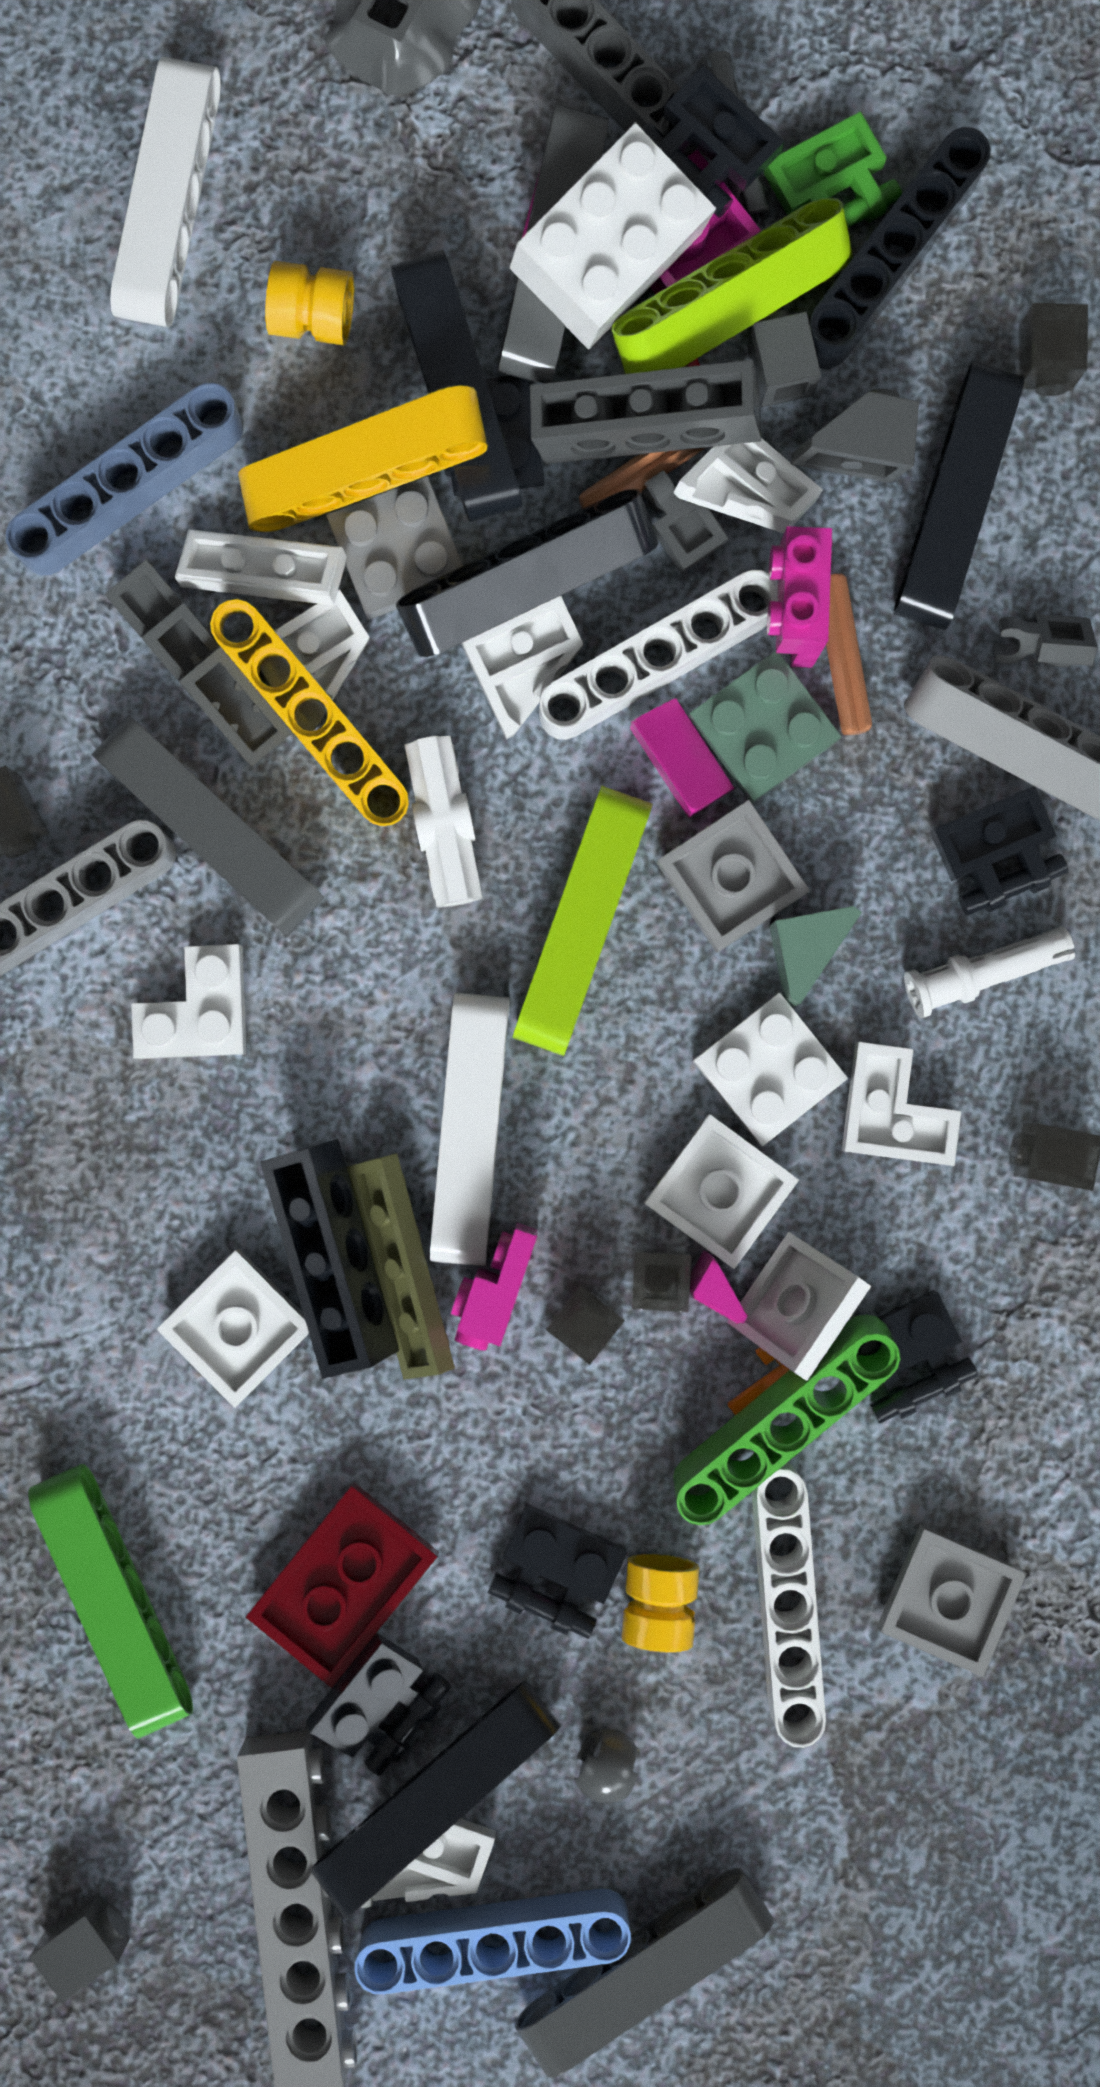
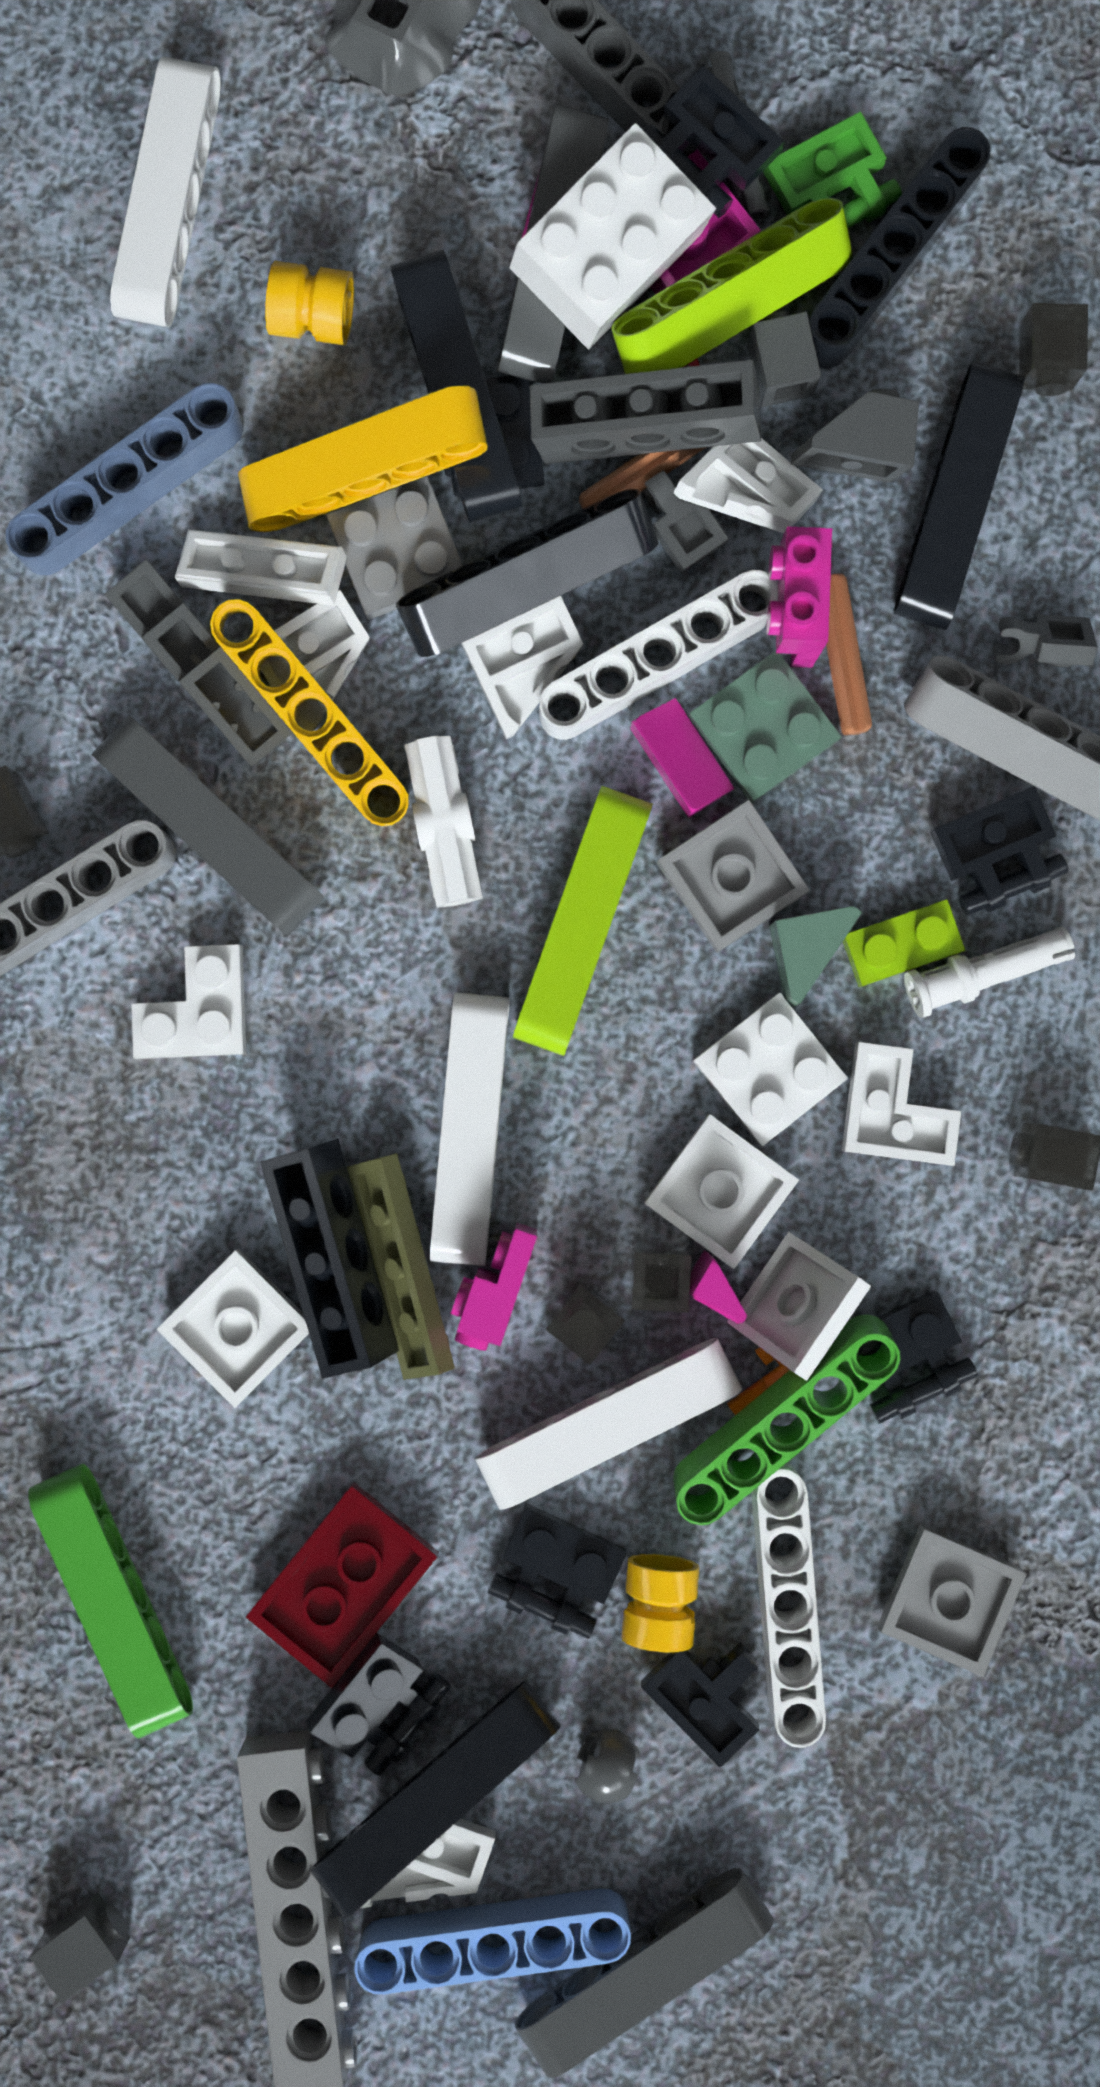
none -> white beam [474,1338,742,1510]
none -> black hinge [641,1642,760,1768]
none -> lime plate [843,899,966,988]

